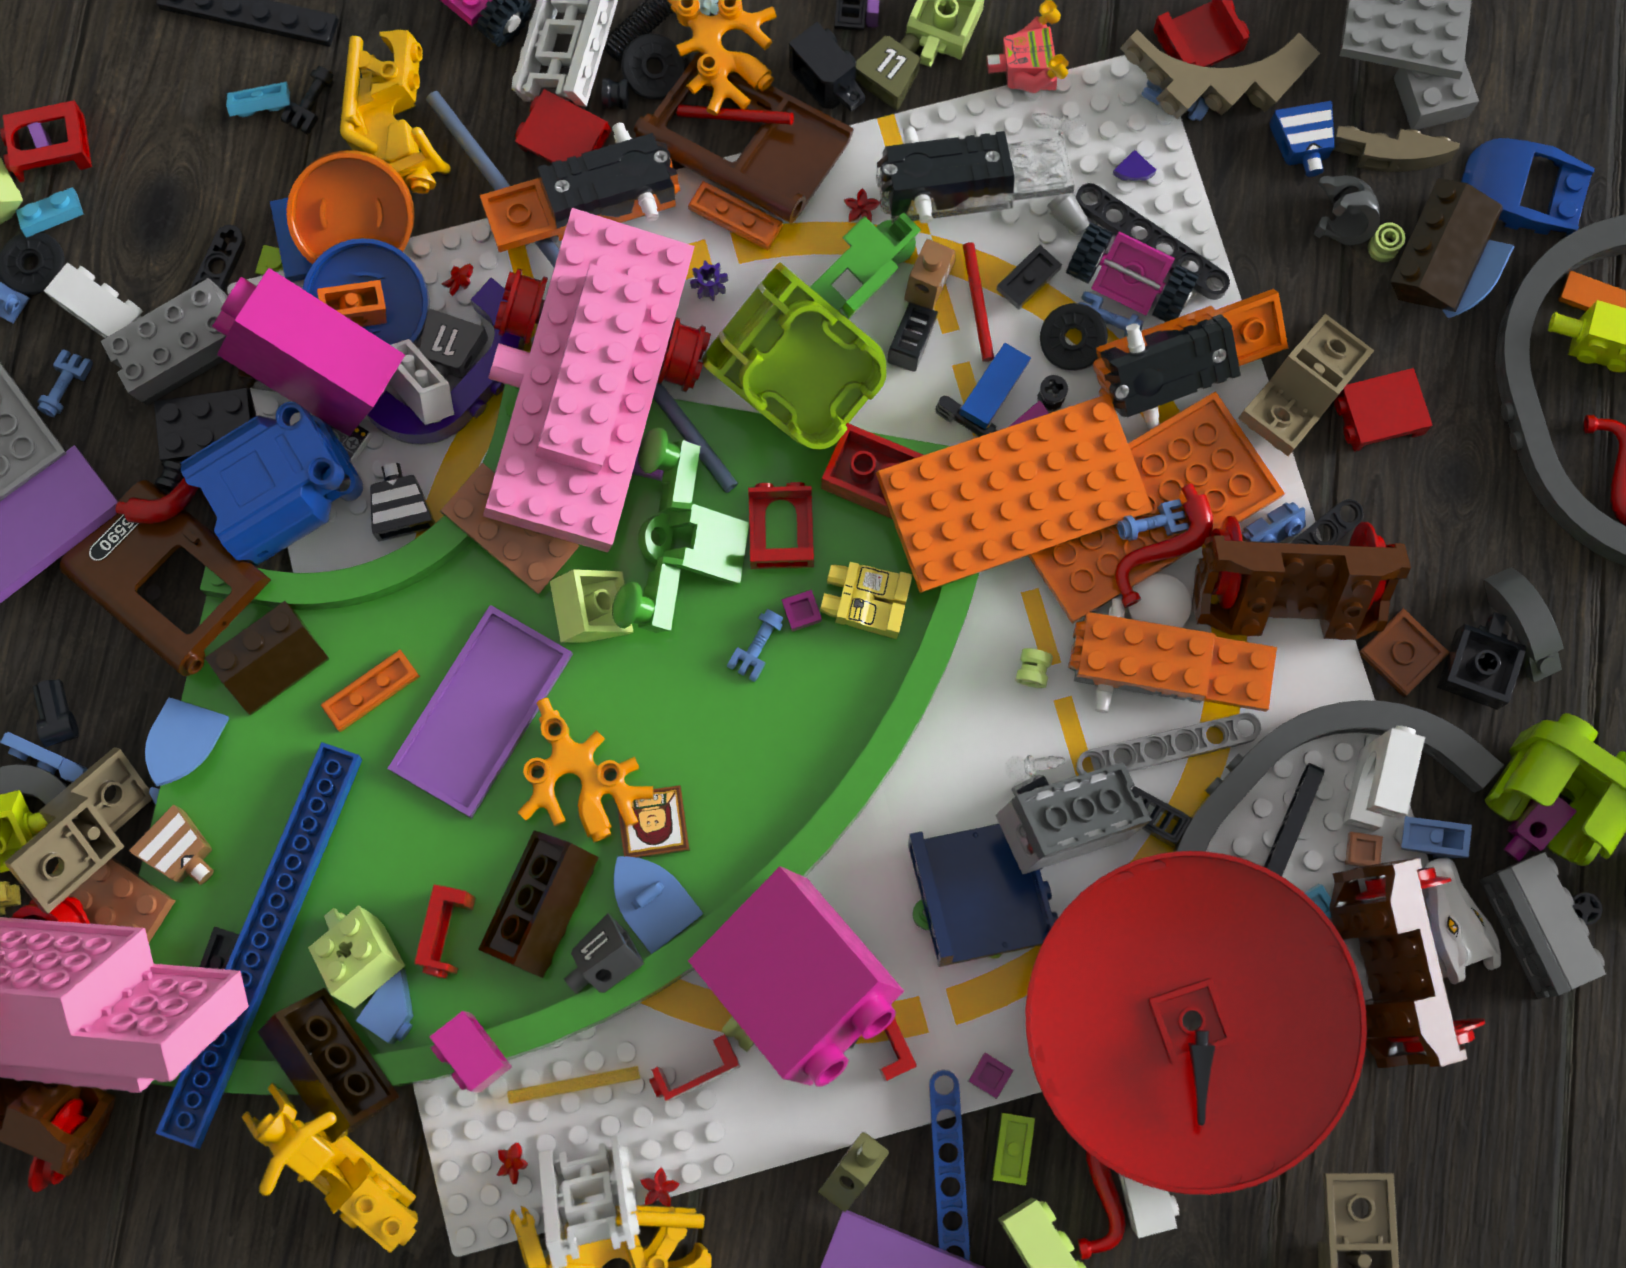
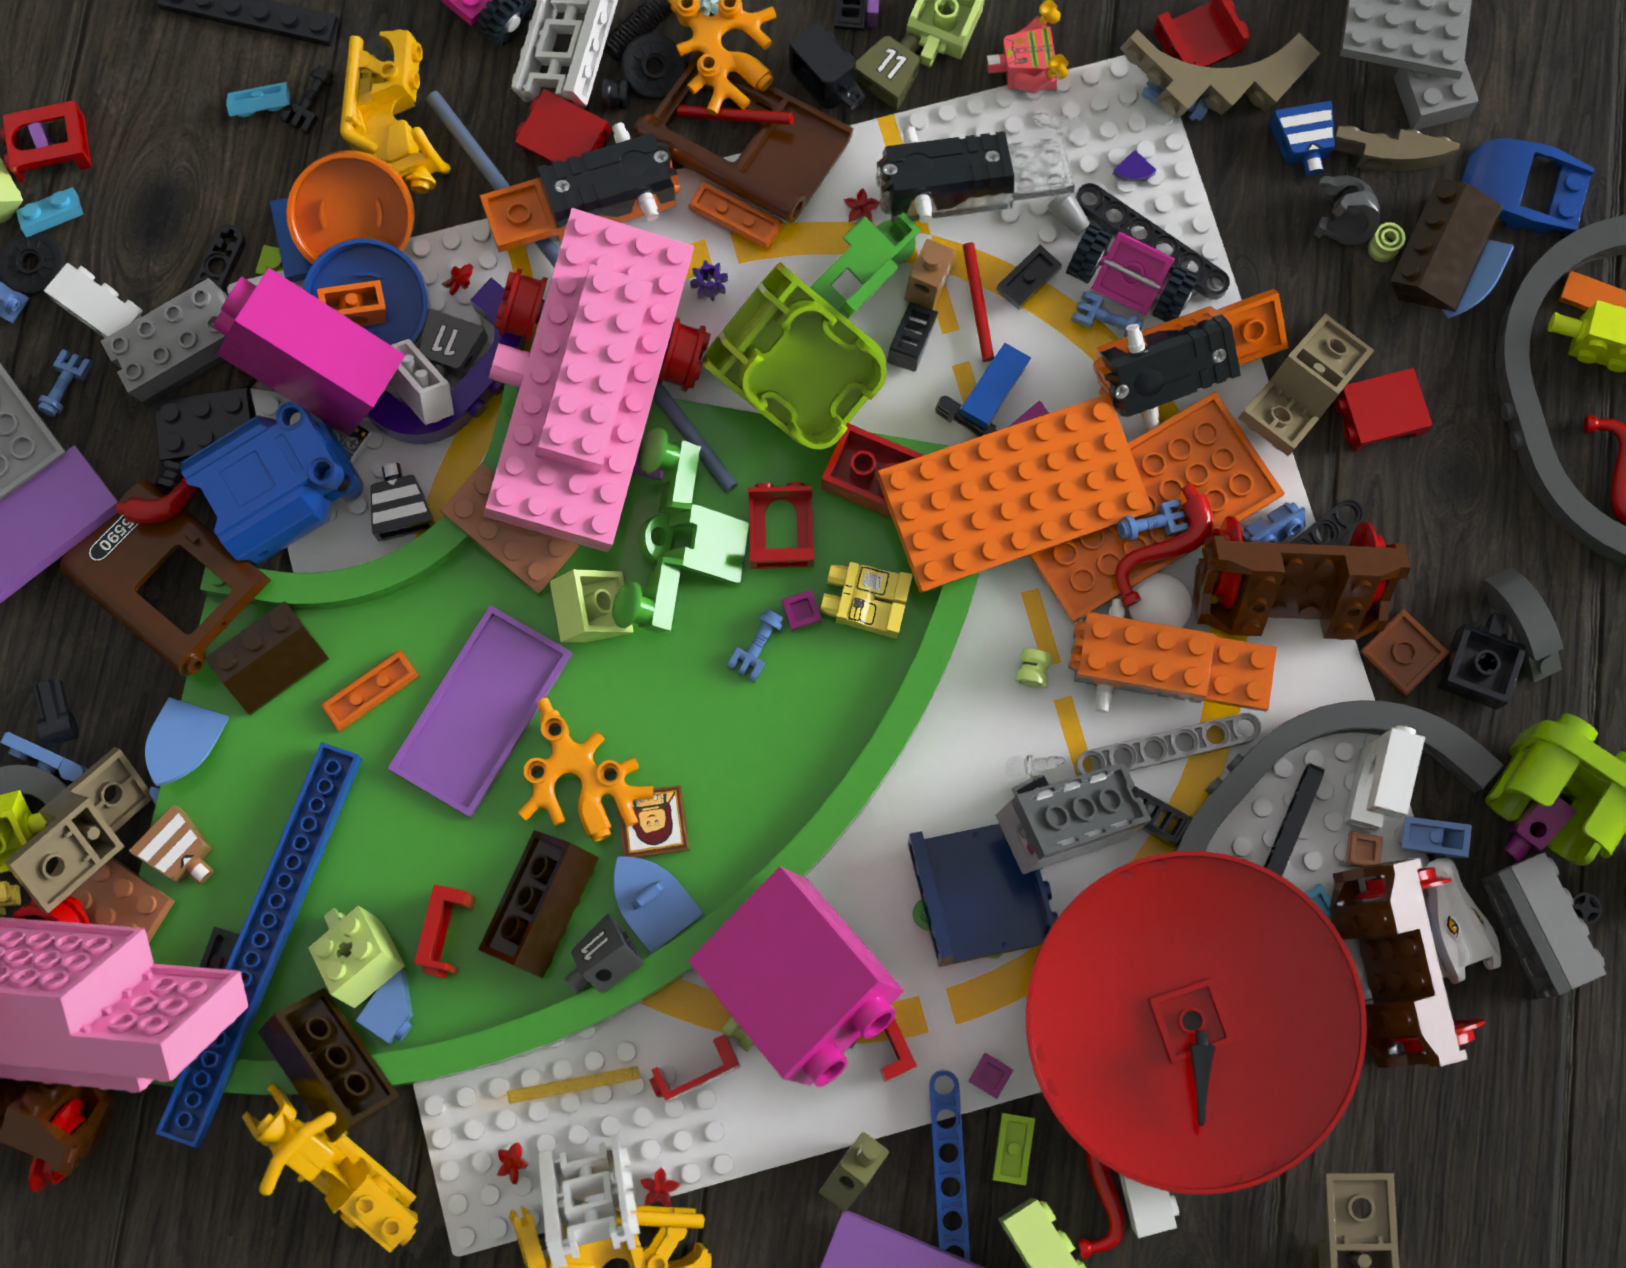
dark pink brick [430,1011,512,1092] -> none
black bush [1037,375,1068,411] -> none
black wheel [1040,303,1108,371] -> none

